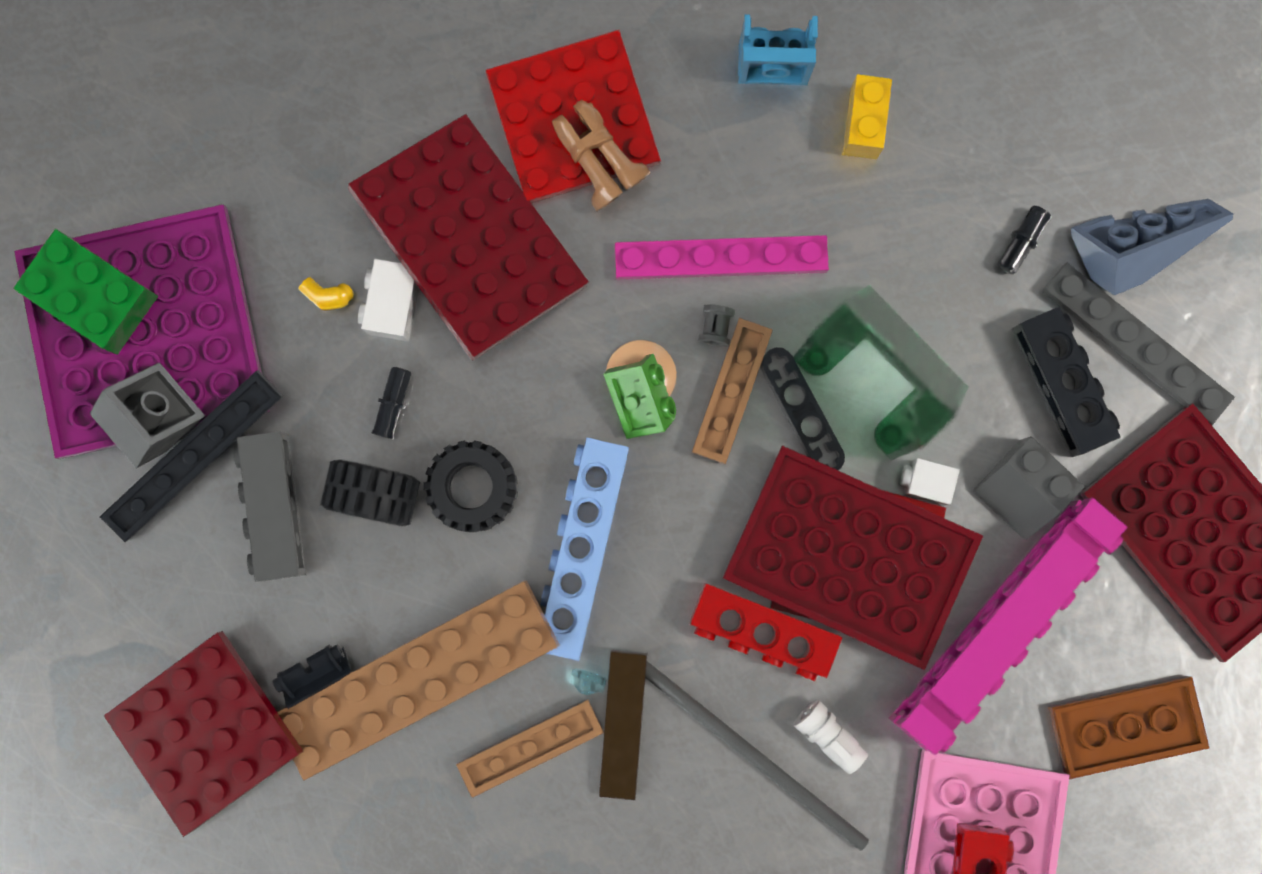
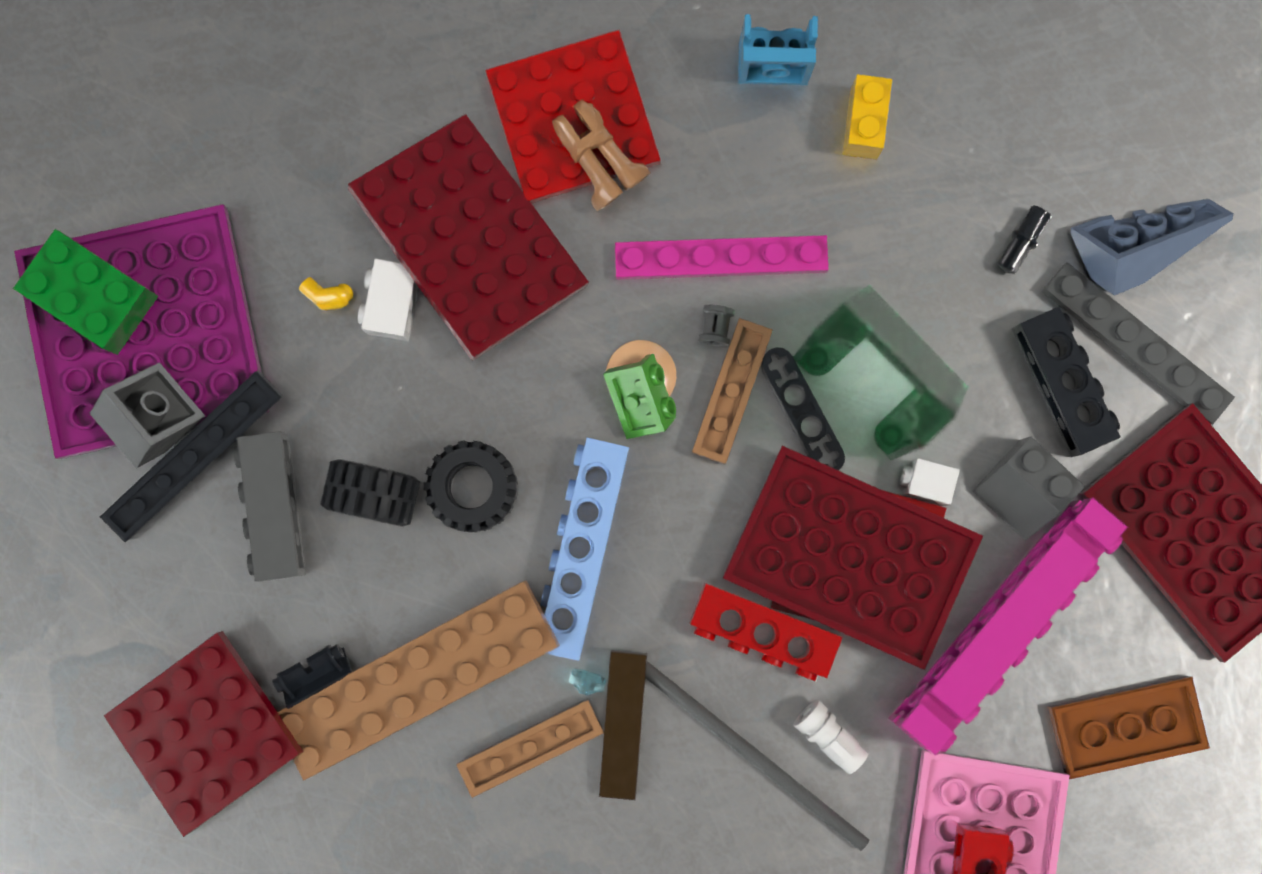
black axle [371,367,411,439] -> none

